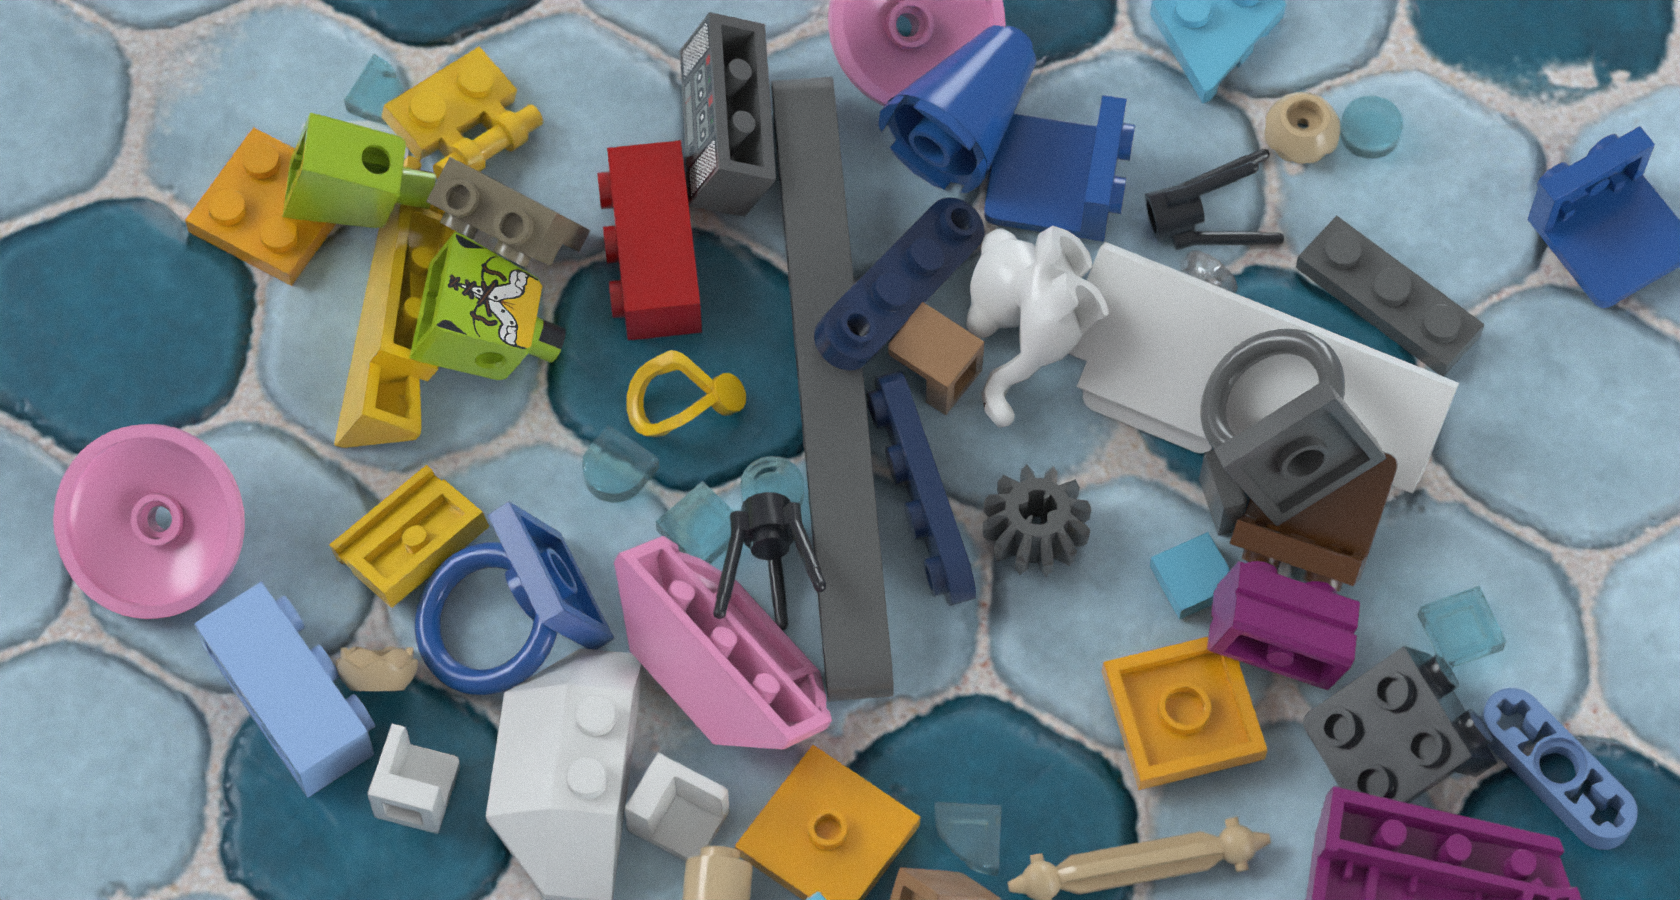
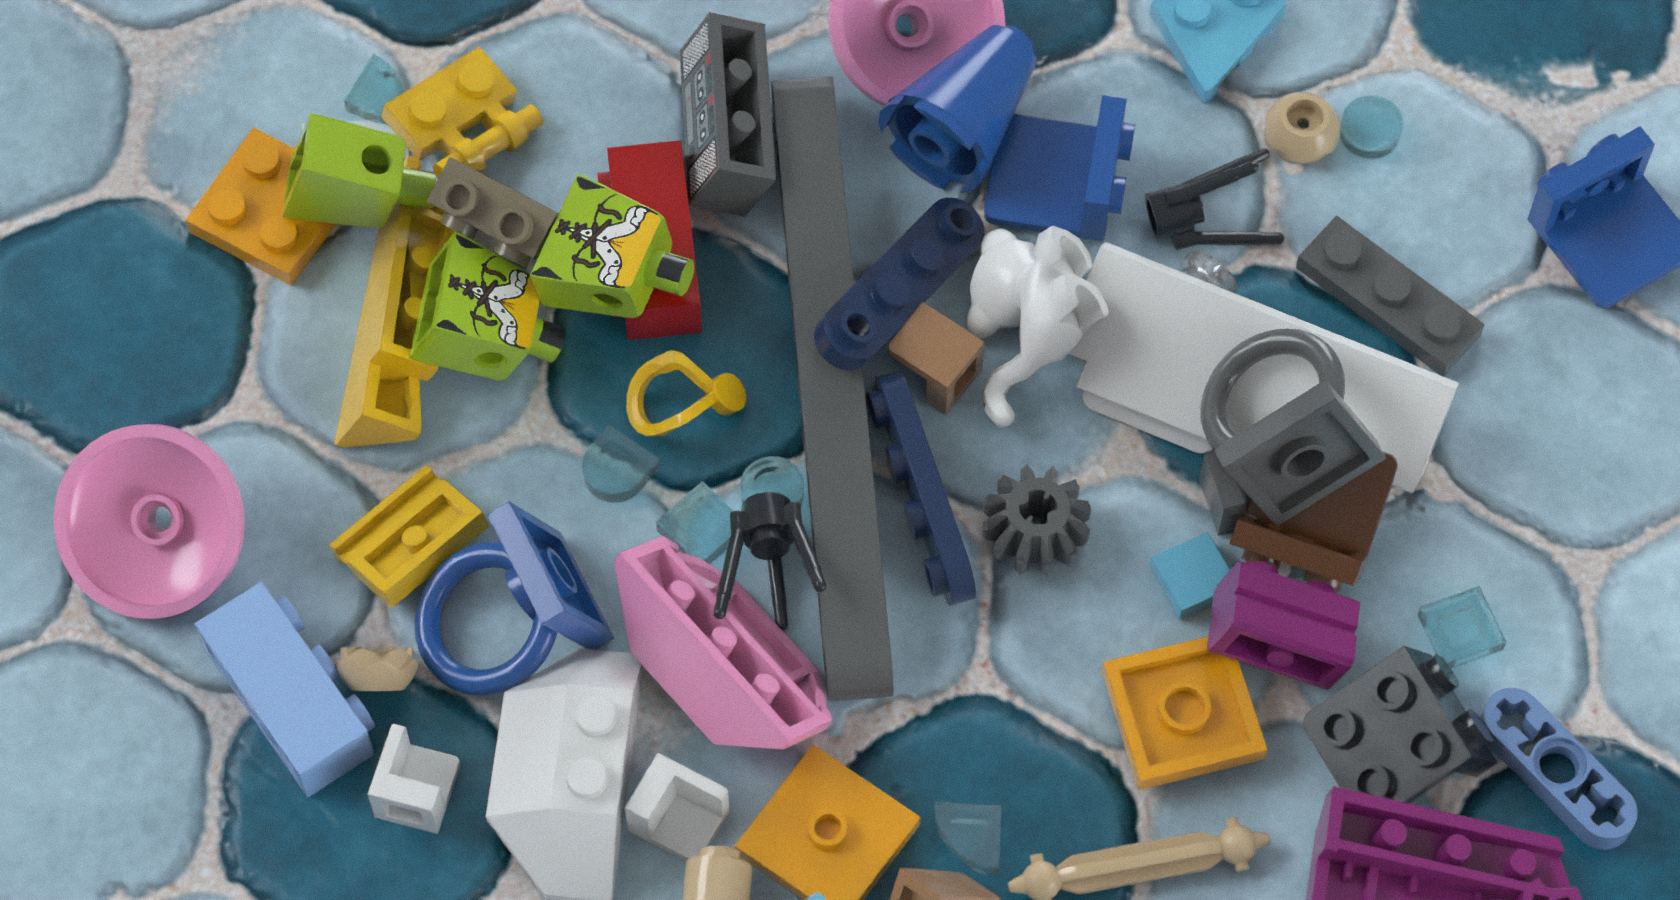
none -> lime torso [530,174,694,318]

